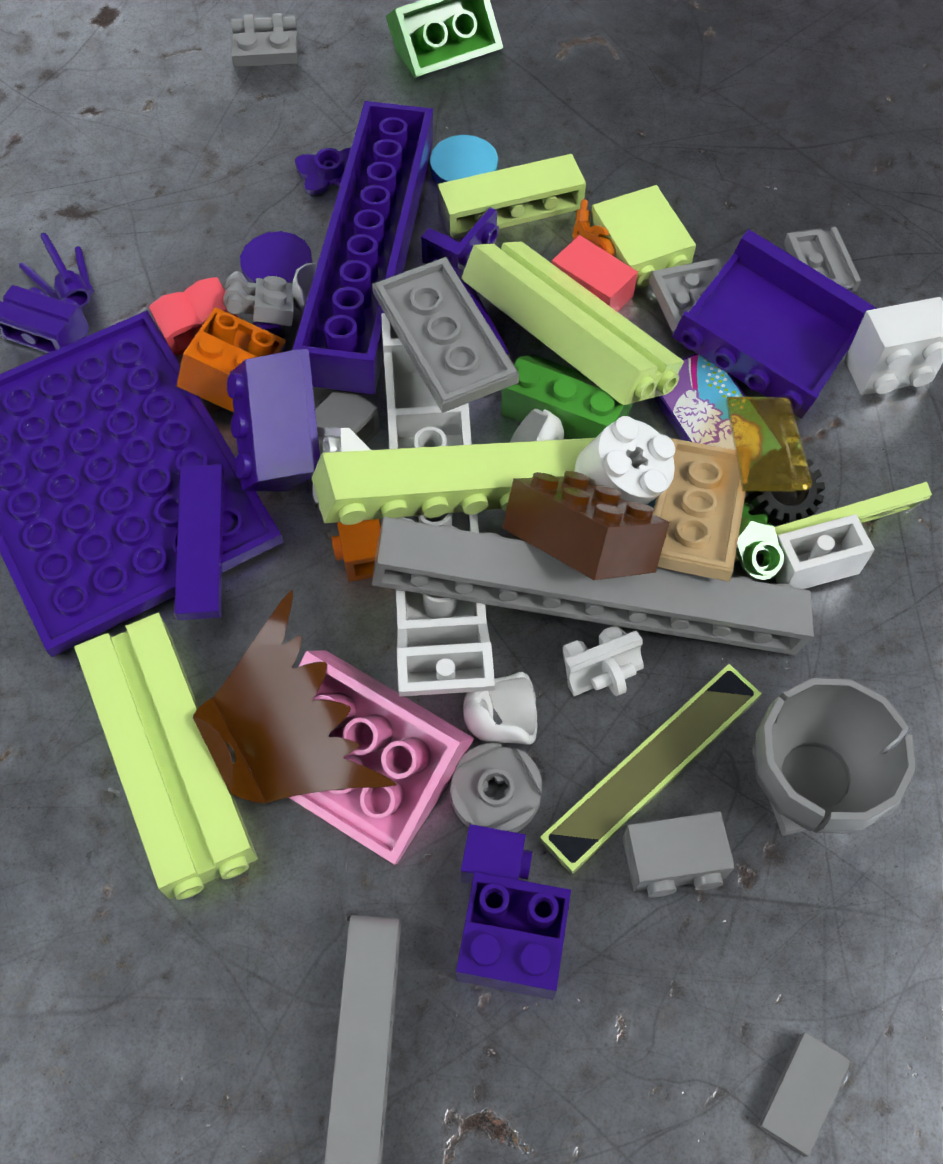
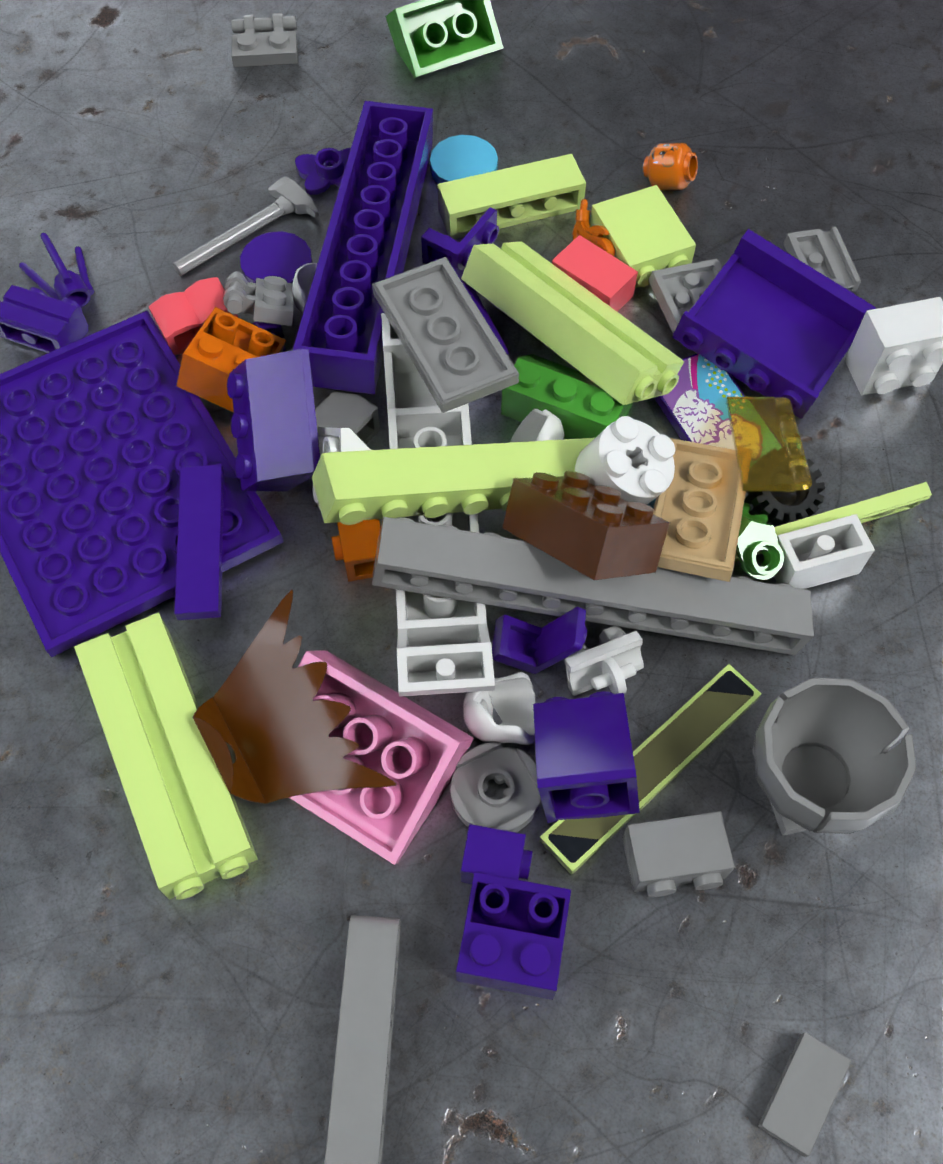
none -> light grey piece [173,177,319,276]
none -> dark purple bracket [492,606,587,674]
none -> dark purple slope [533,691,640,823]
none -> orange head [643,143,698,191]

